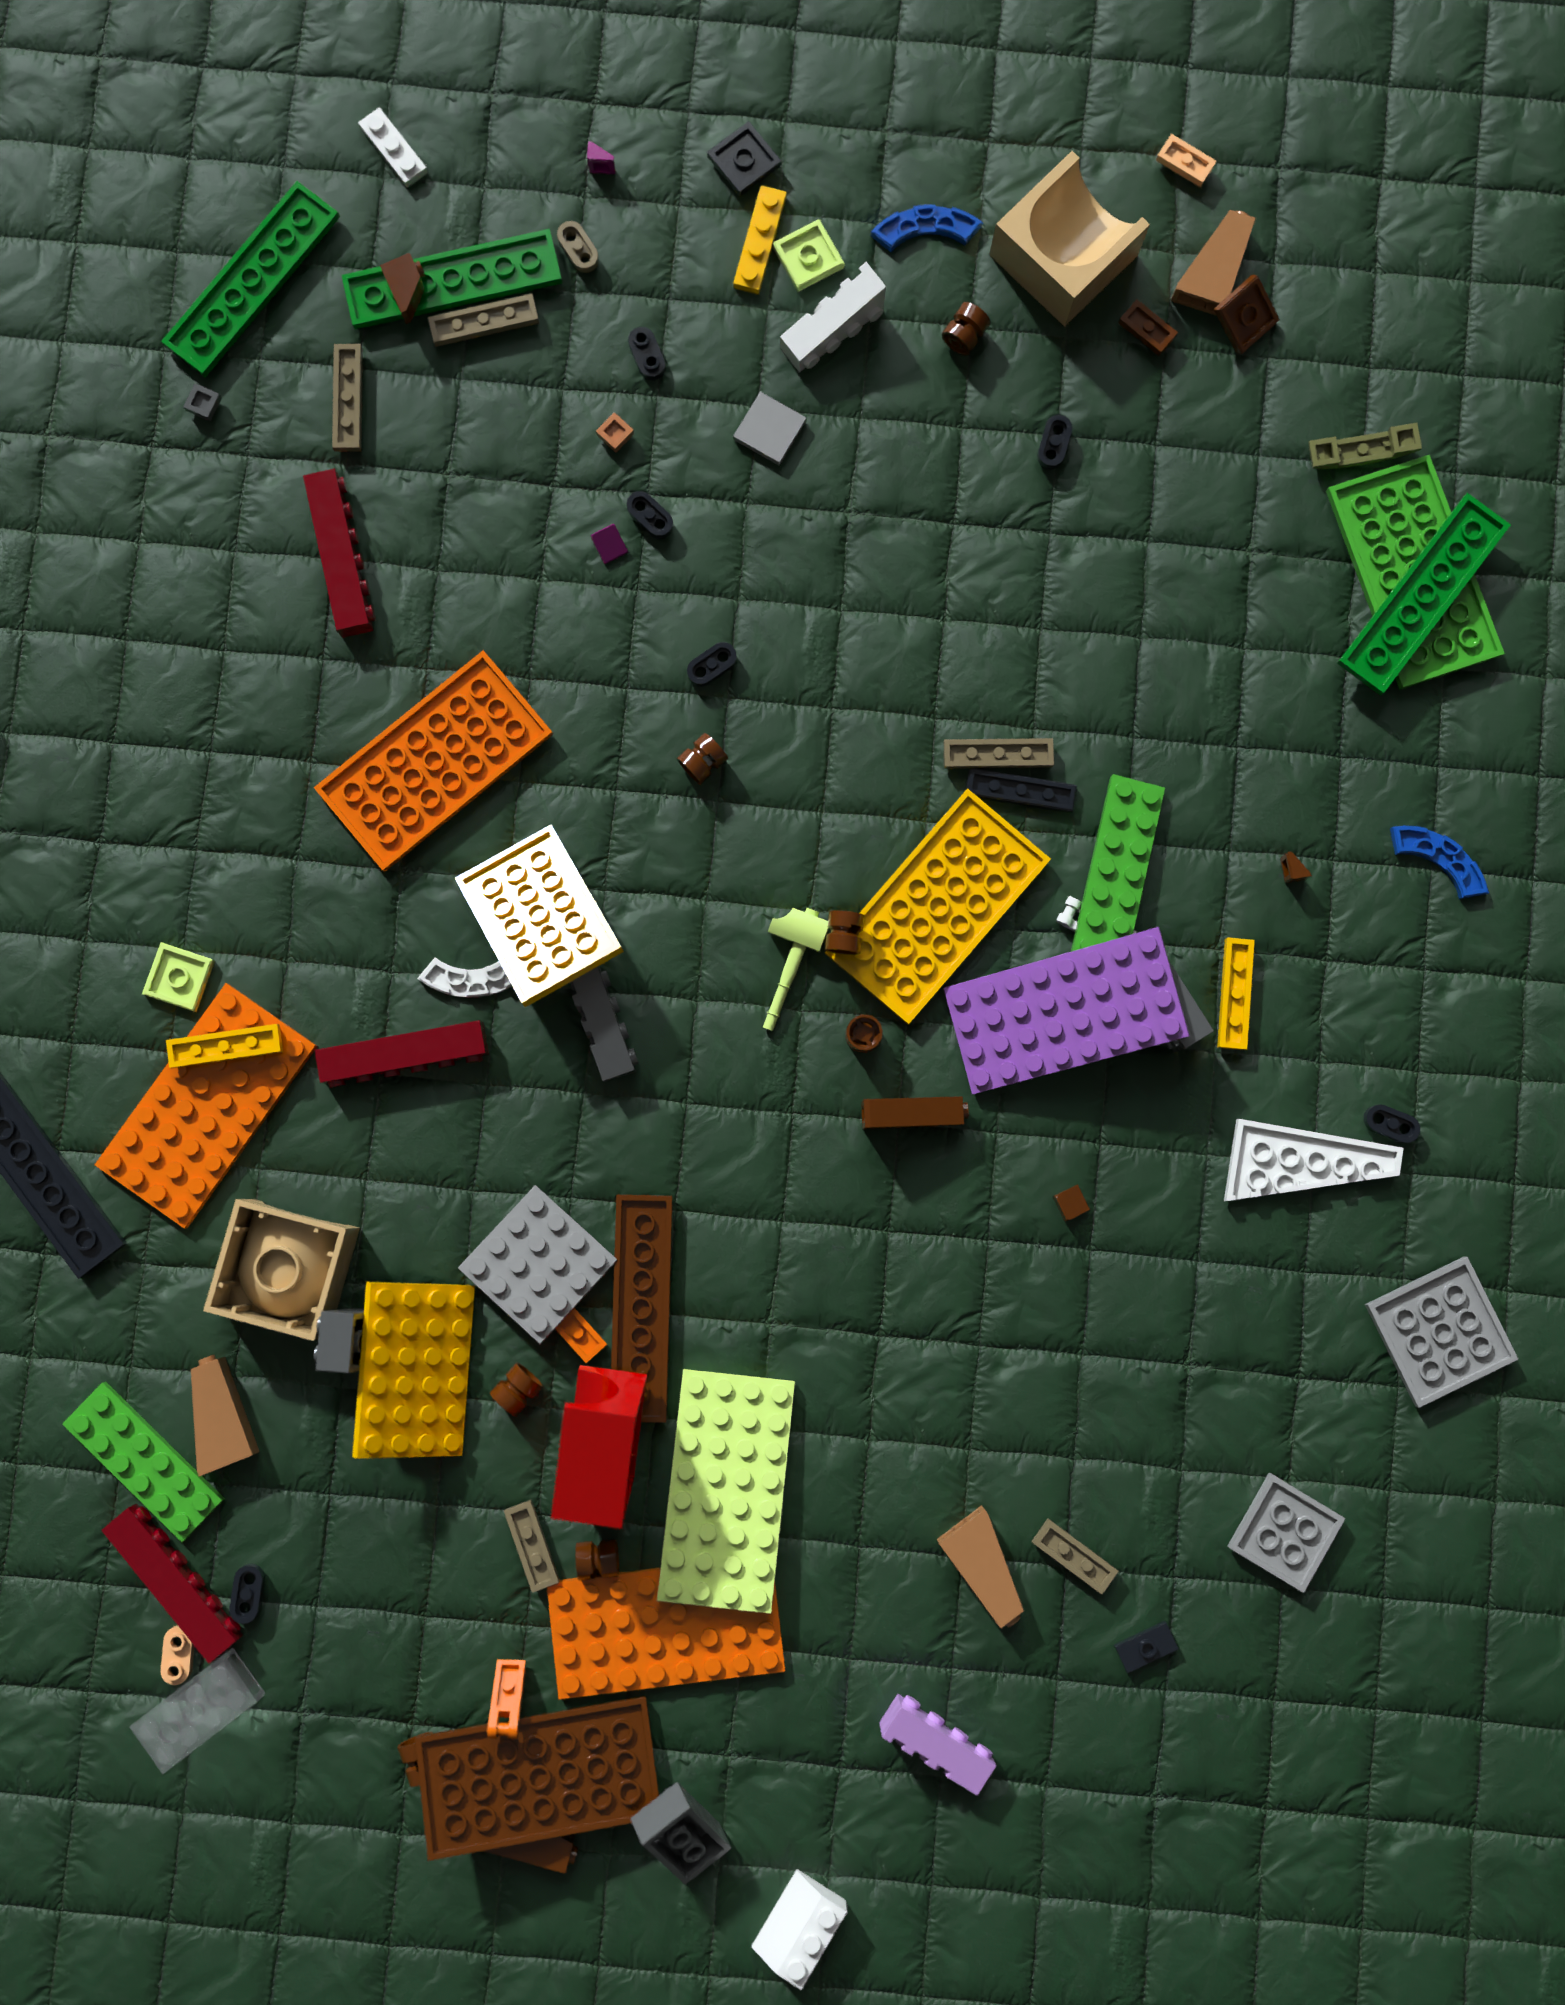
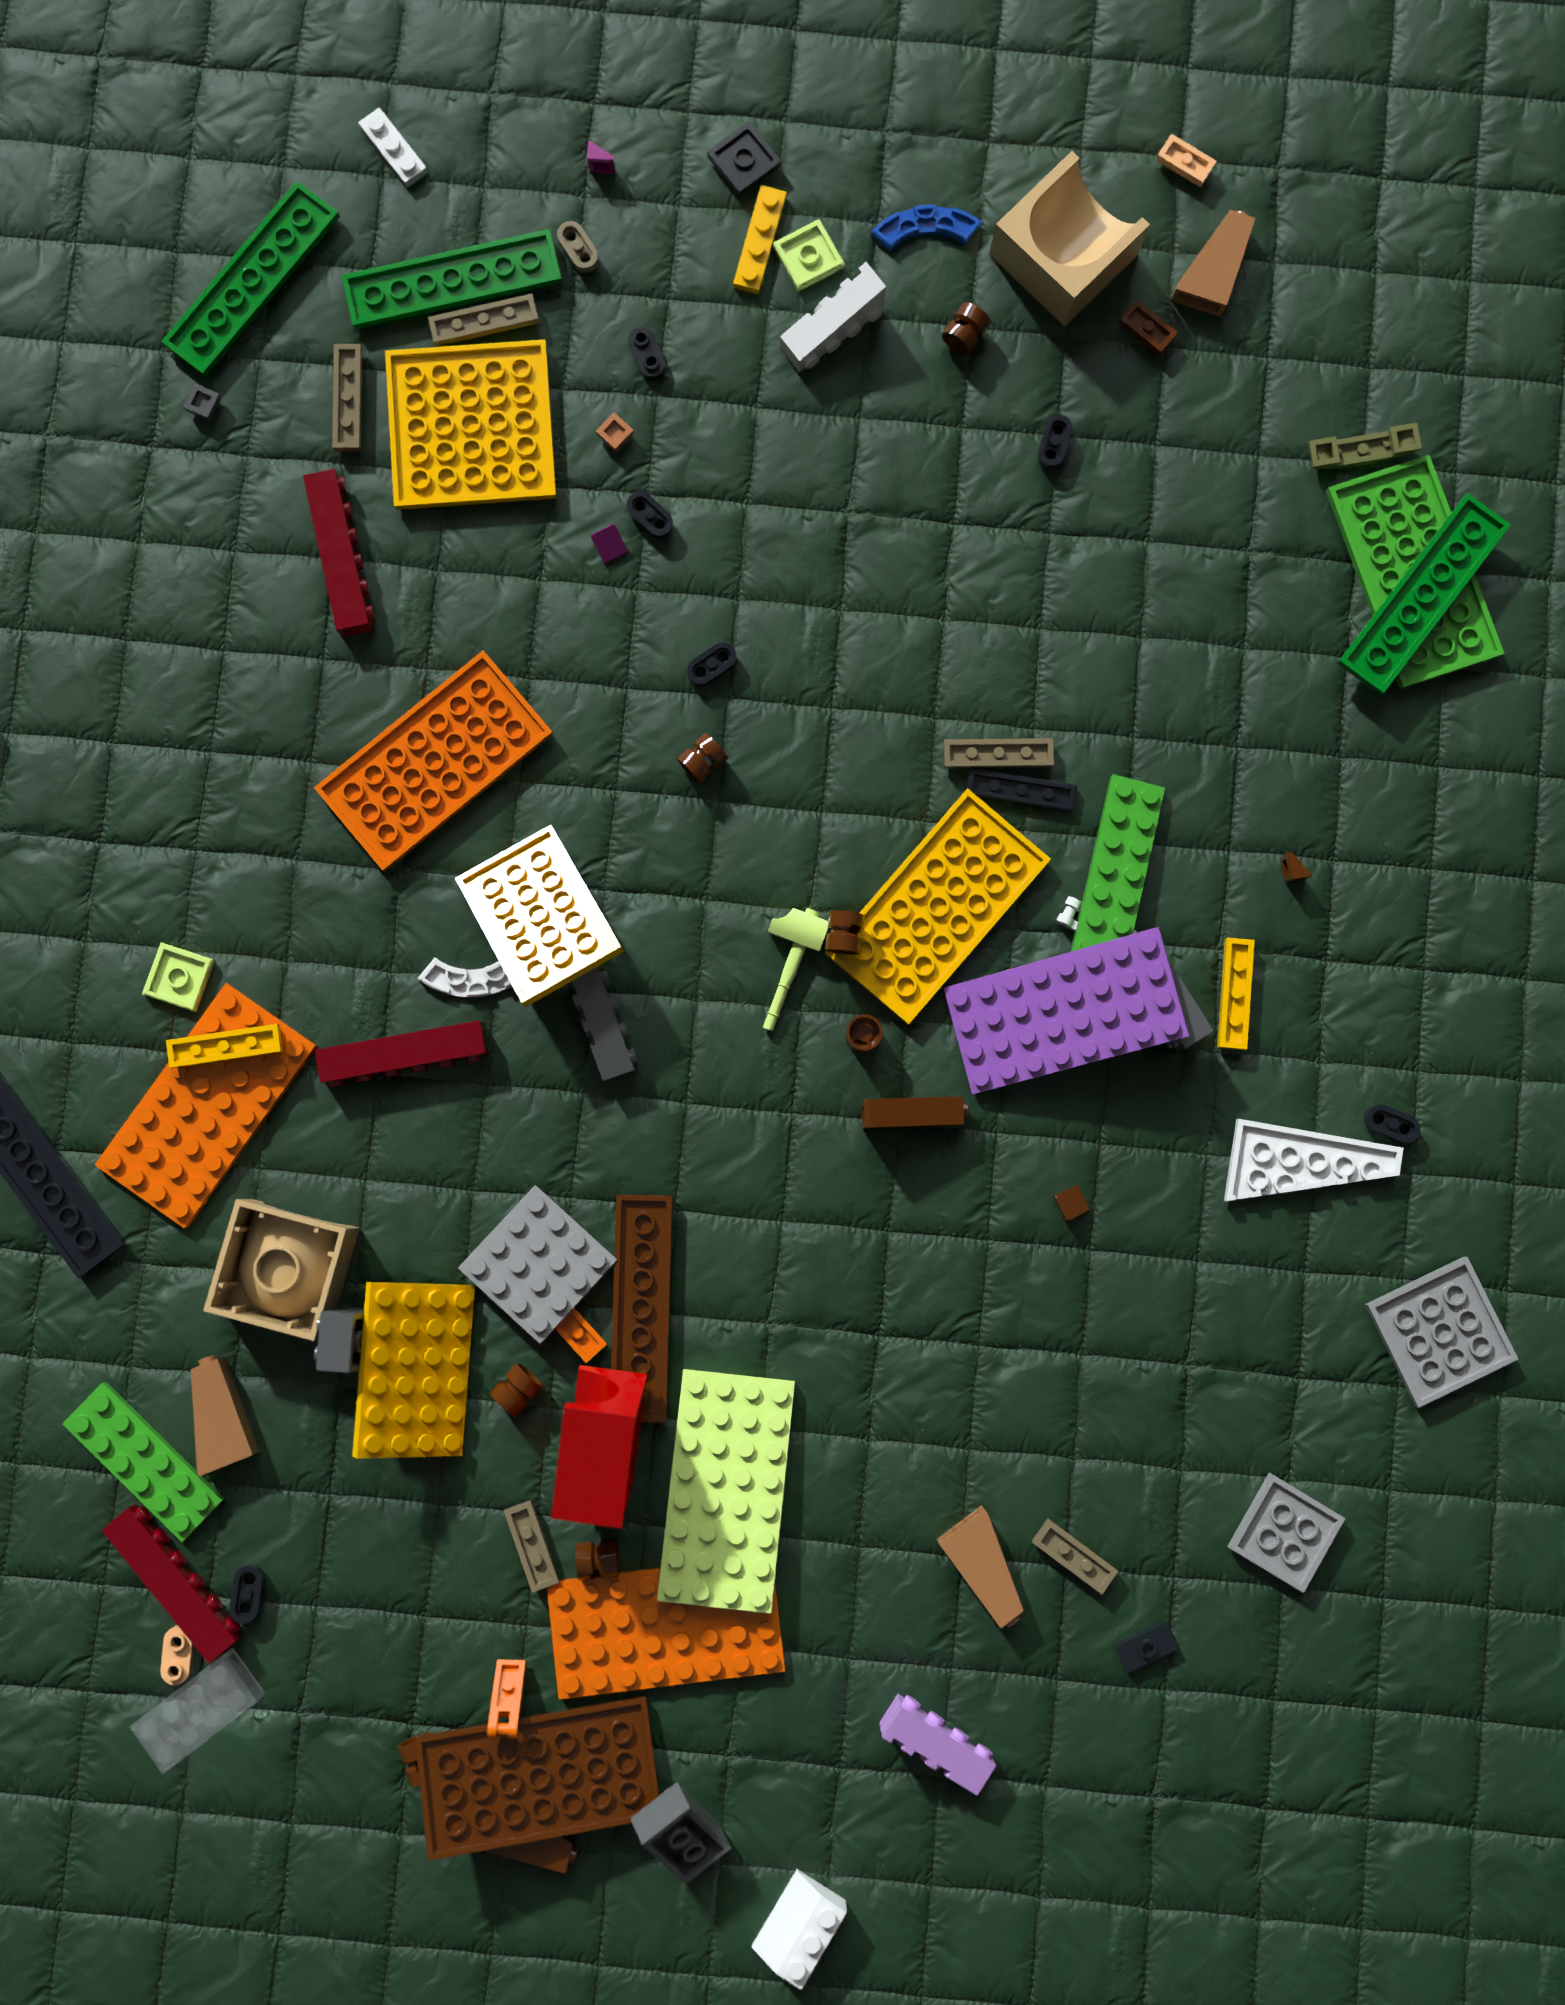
reddish brown slope [380,253,426,324] -> none
light grey tile [733,392,806,466] -> none
reddish brown tile [1213,275,1280,354] -> none
blue tile [1390,826,1489,899] -> none
none -> yellow plate [385,340,557,510]

